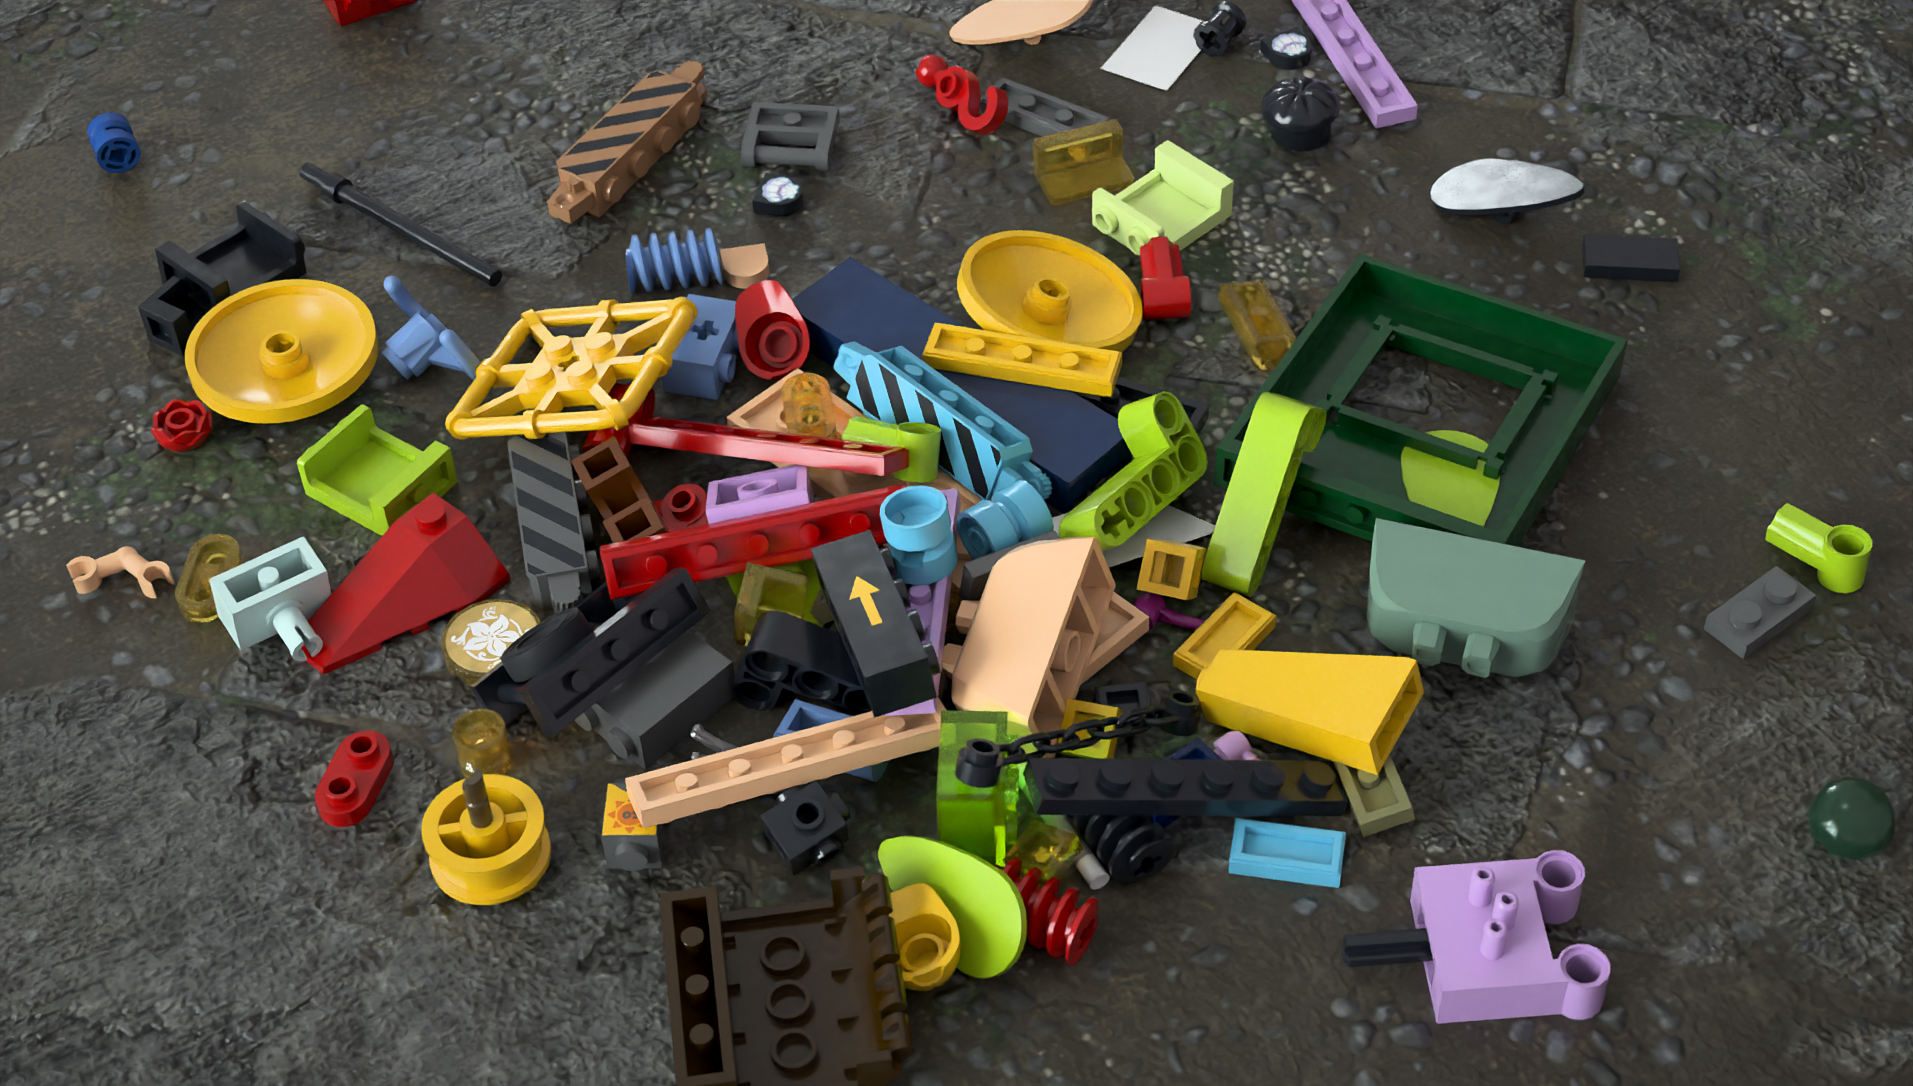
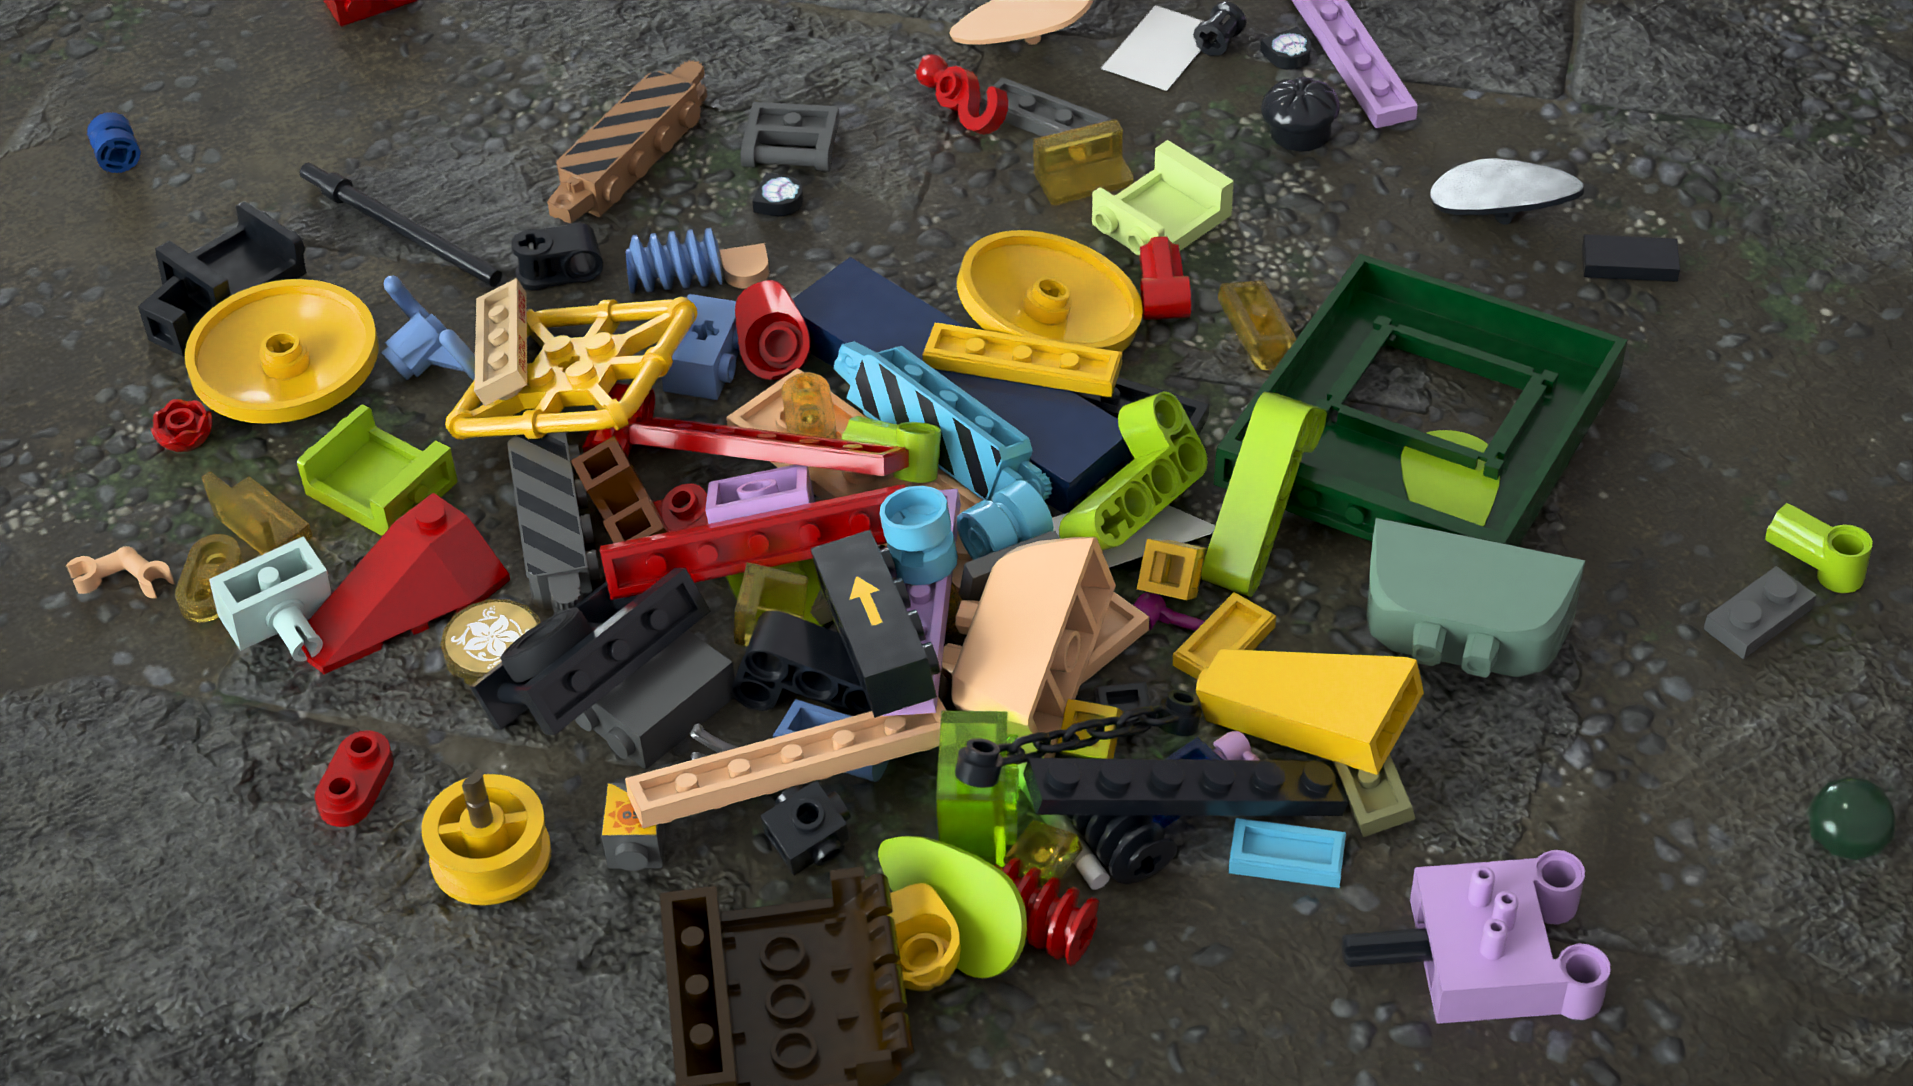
clear yellow wheel [452,709,513,778] -> none
none -> clear yellow panel [202,471,313,555]
none -> tan plate [474,278,527,406]
none -> black piece [511,223,603,290]

